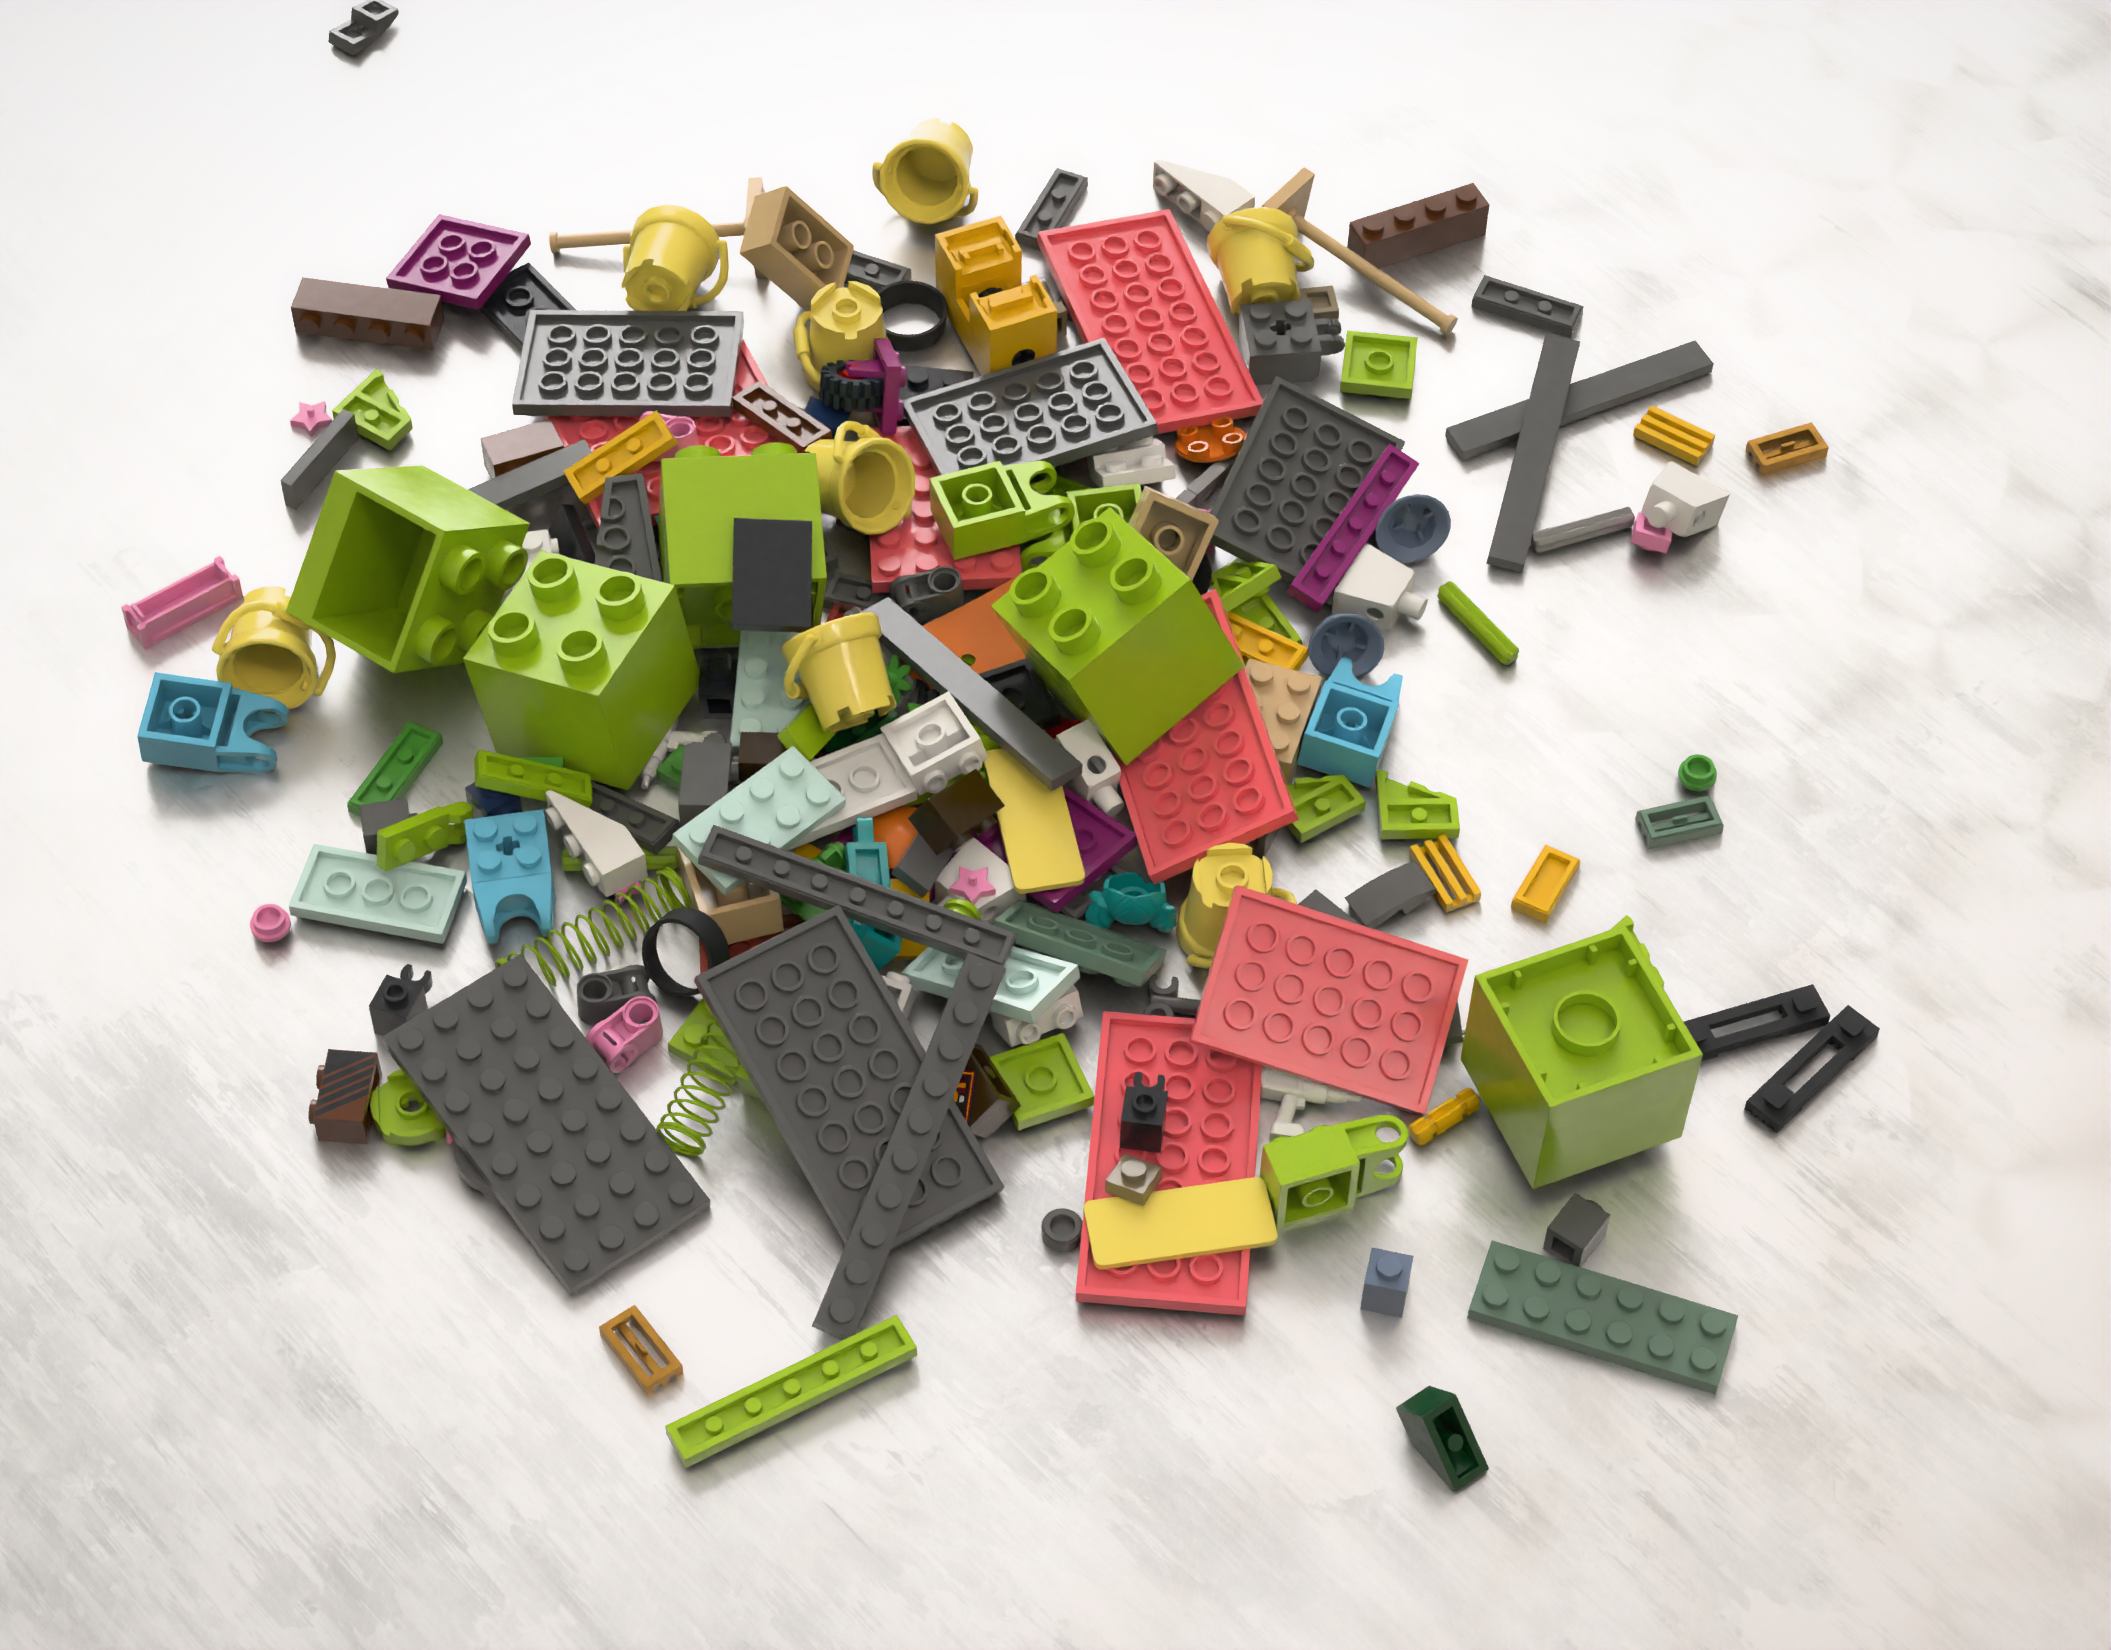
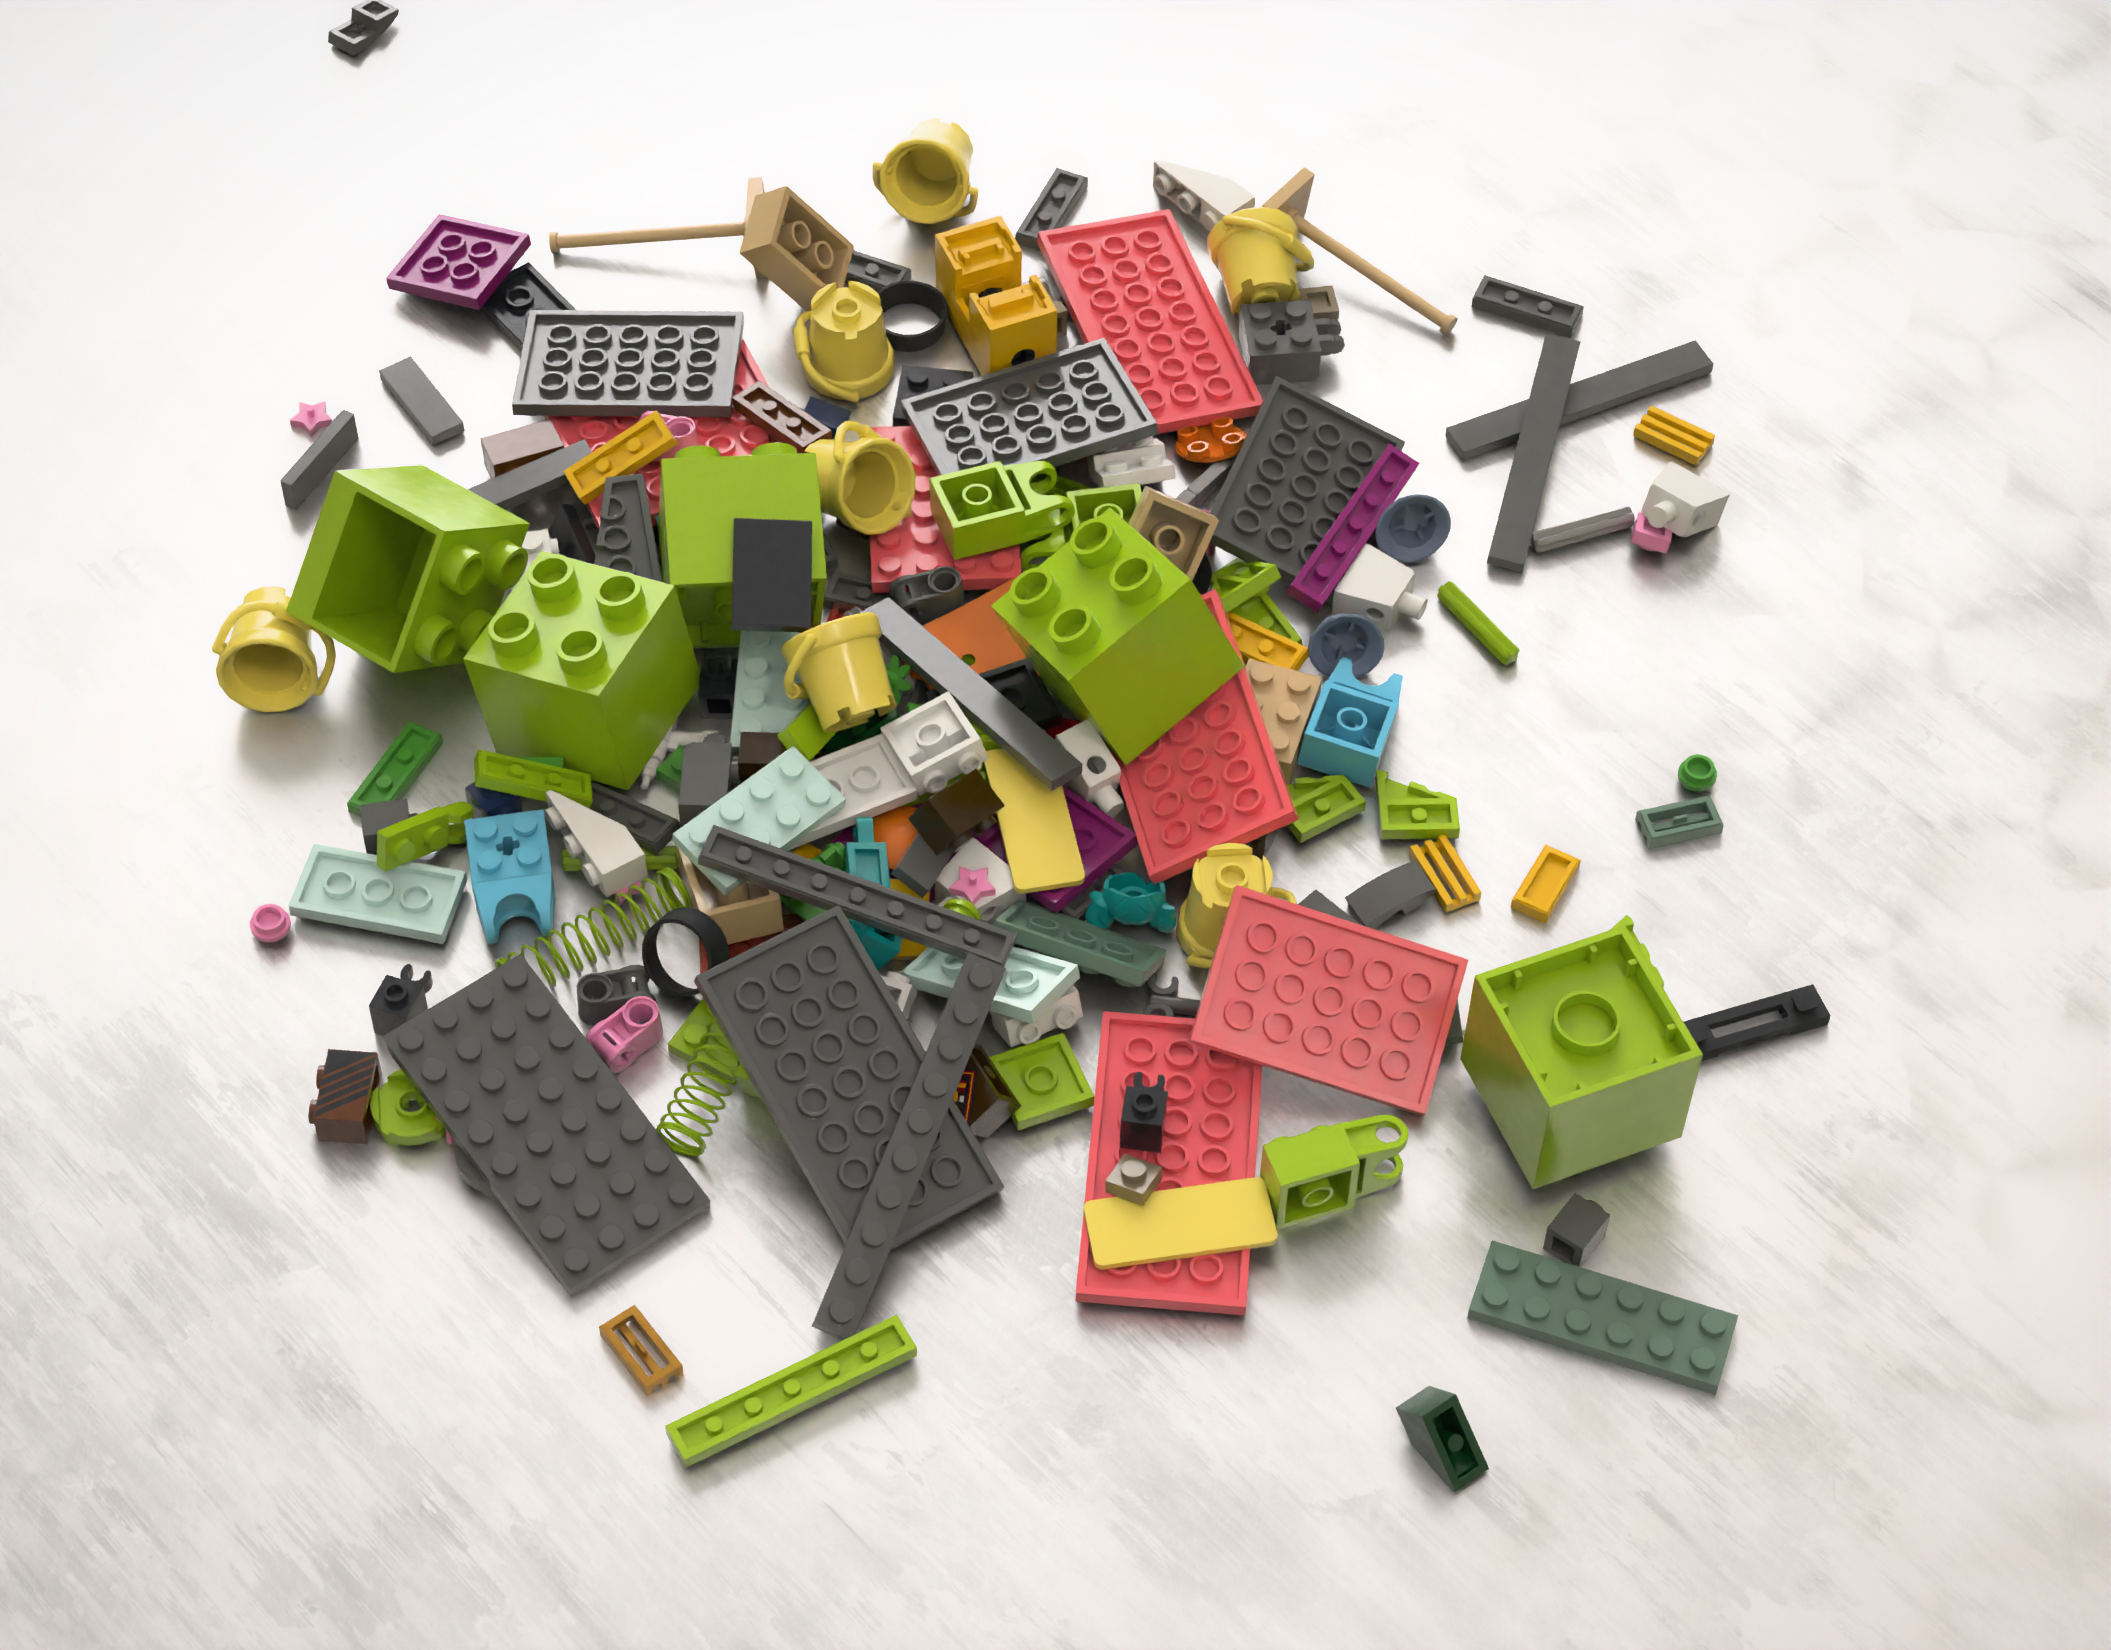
bright pink container [121,556,244,650] -> none
medium azure brick [137,672,290,773] -> none
brick [290,277,444,351] -> none
lime wing [332,368,413,450] -> none
light yellow piece [621,204,729,311] -> none
plate [819,338,906,434] -> none
dark grey tile [1041,1208,1083,1252] -> none
white piece [1260,1067,1361,1141] -> none
lime plate [1340,330,1418,399] -> none
reddish brown brick [1347,182,1490,269] -> none
sand blue brick [1360,1247,1414,1318] -> none
yellow axle [1408,1088,1481,1146] -> none
black container [1744,1005,1880,1134] -> none
pearl gold tile [1745,422,1829,476] -> none
none -> tile [379,356,465,445]

